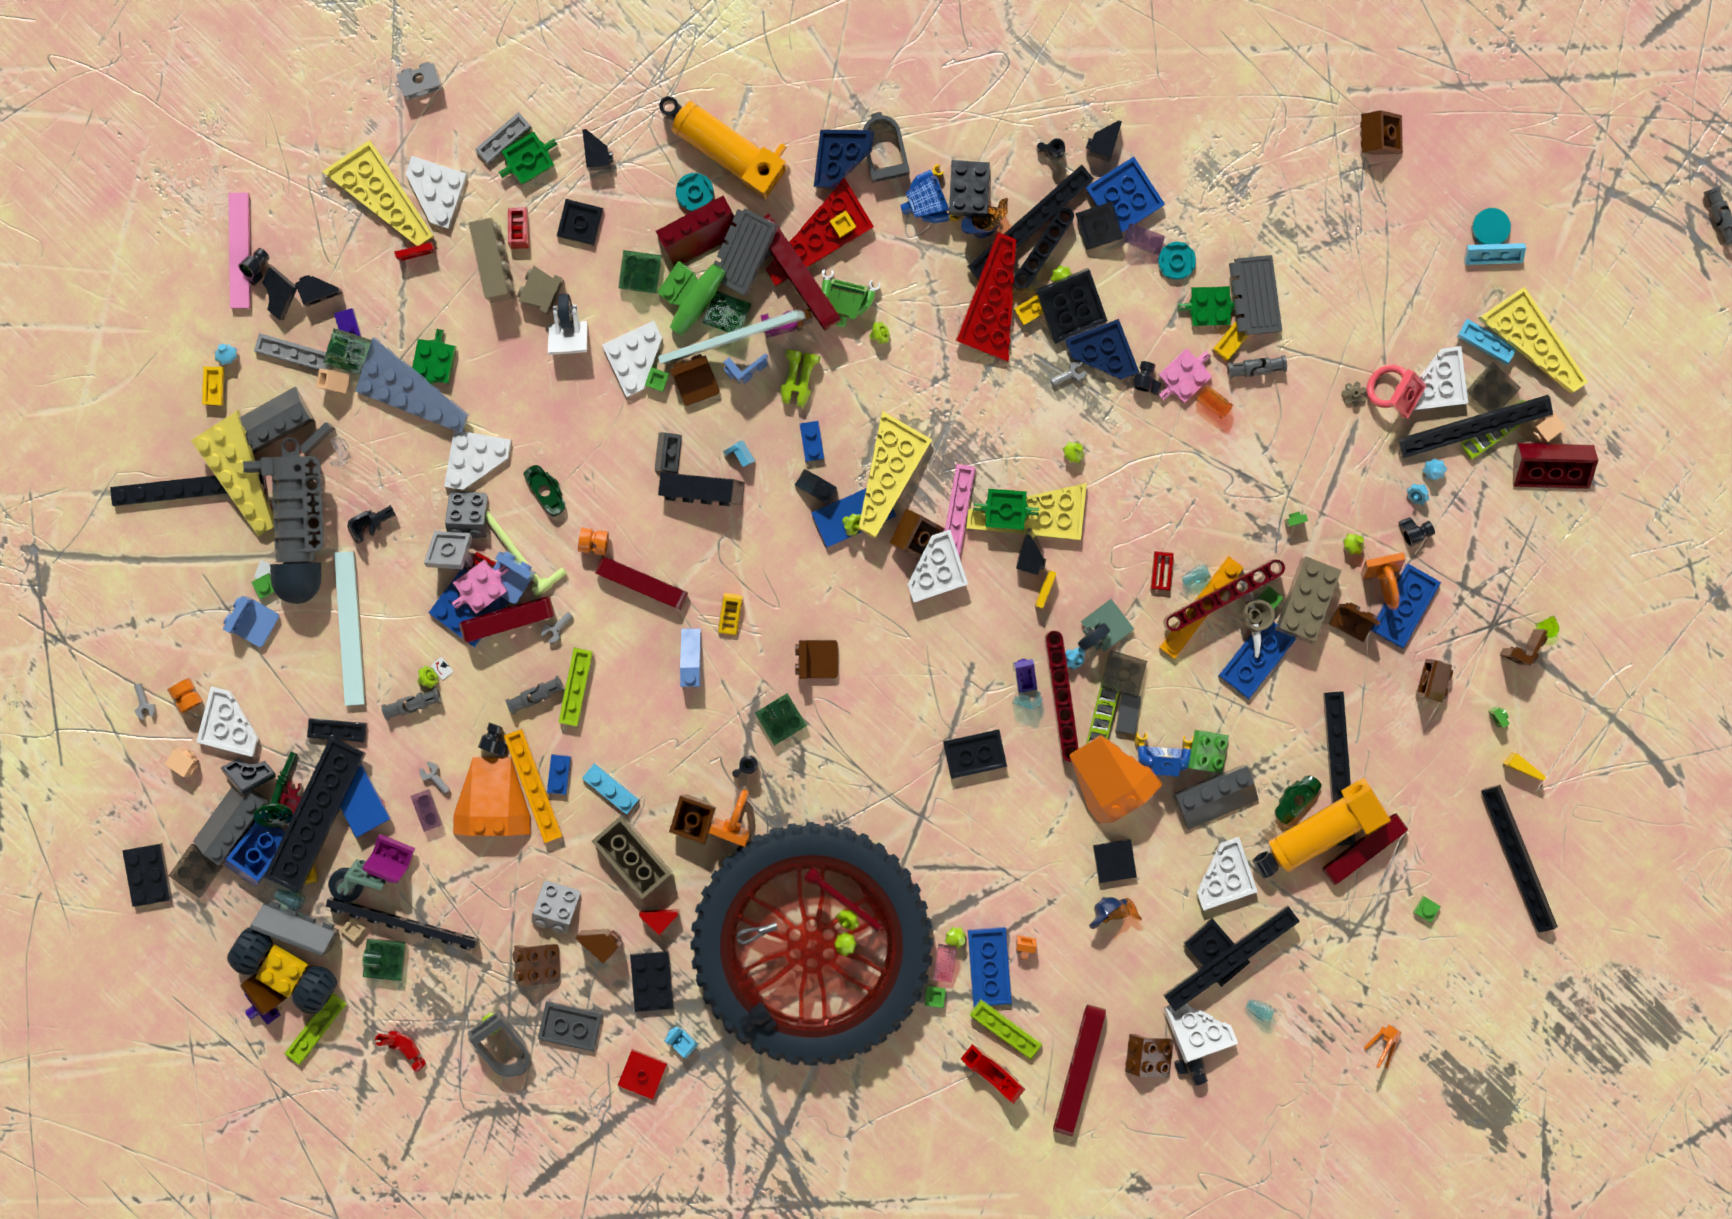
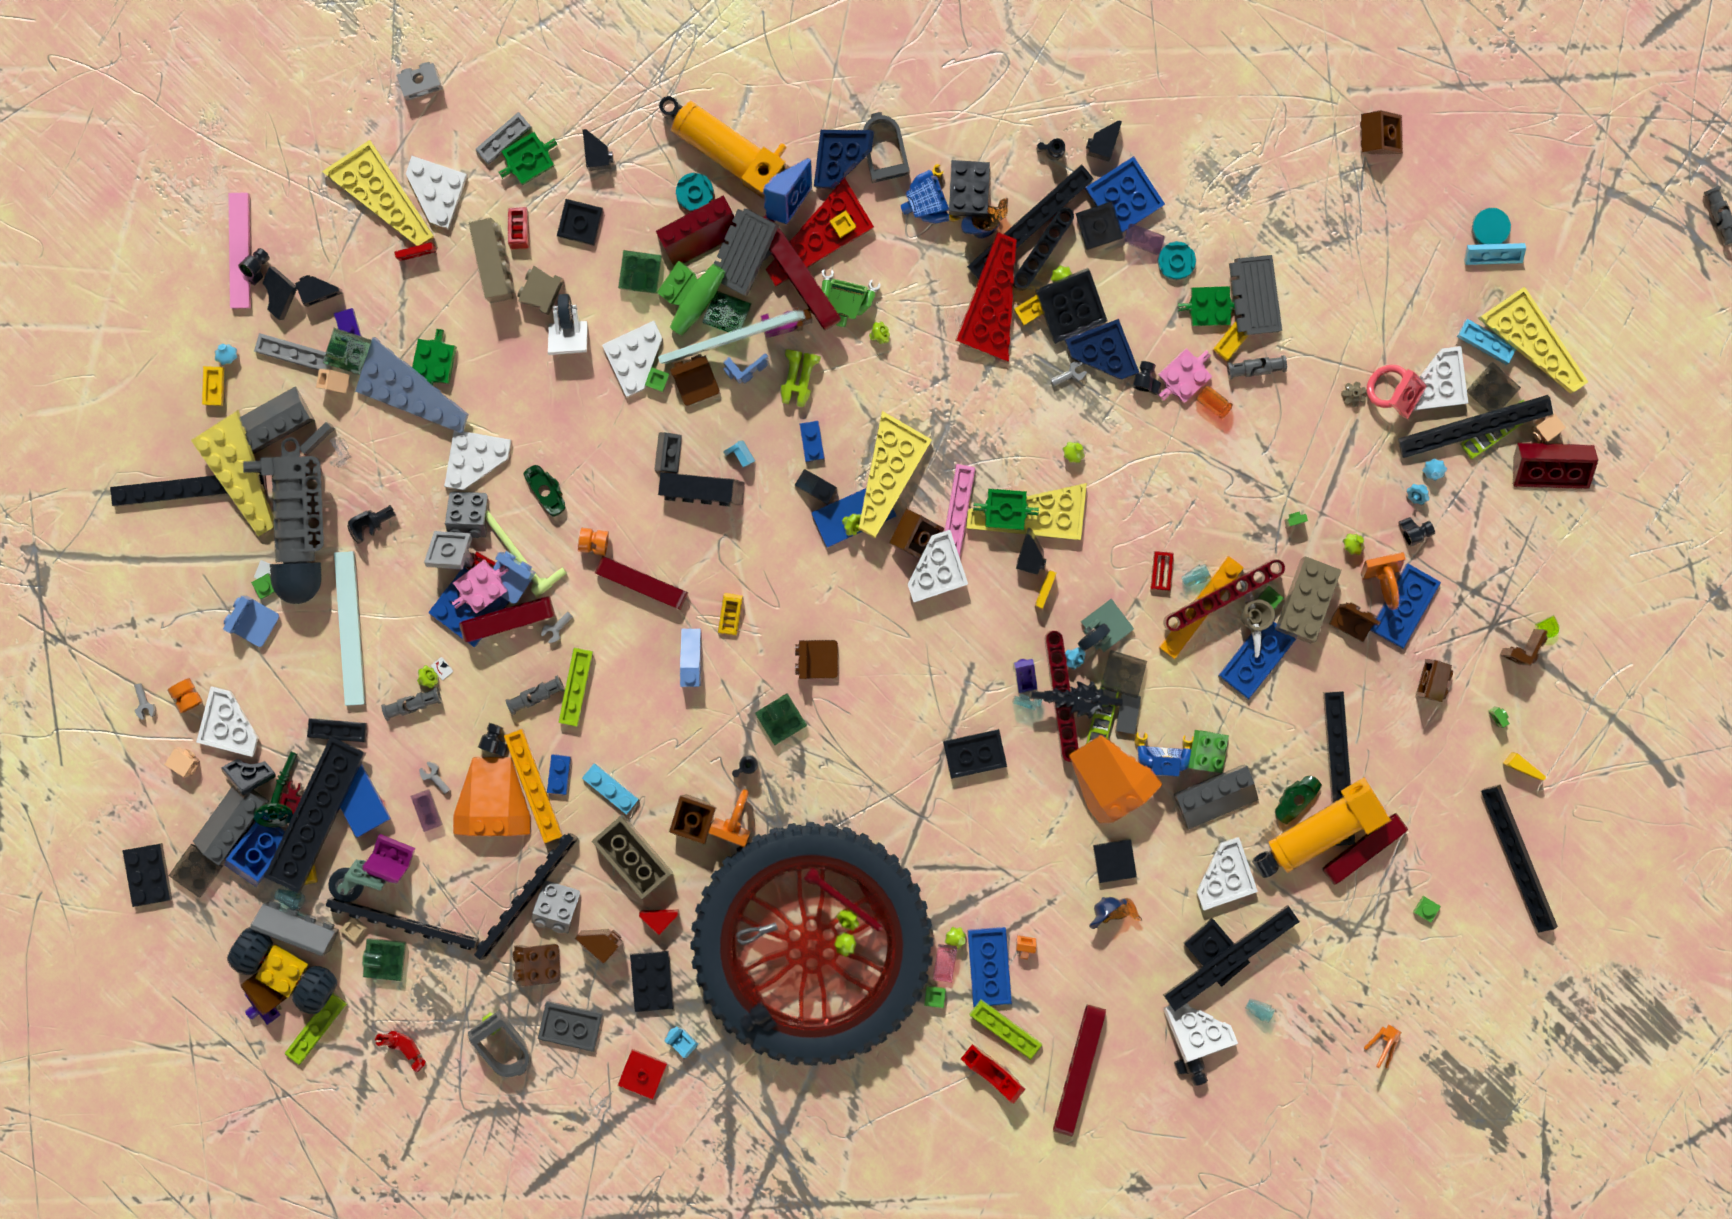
reddish brown bracket [1125,1034,1173,1077] -> none
none -> black plate [474,833,579,960]
none -> blue slope [763,158,812,224]
none -> black piece [1029,681,1123,719]

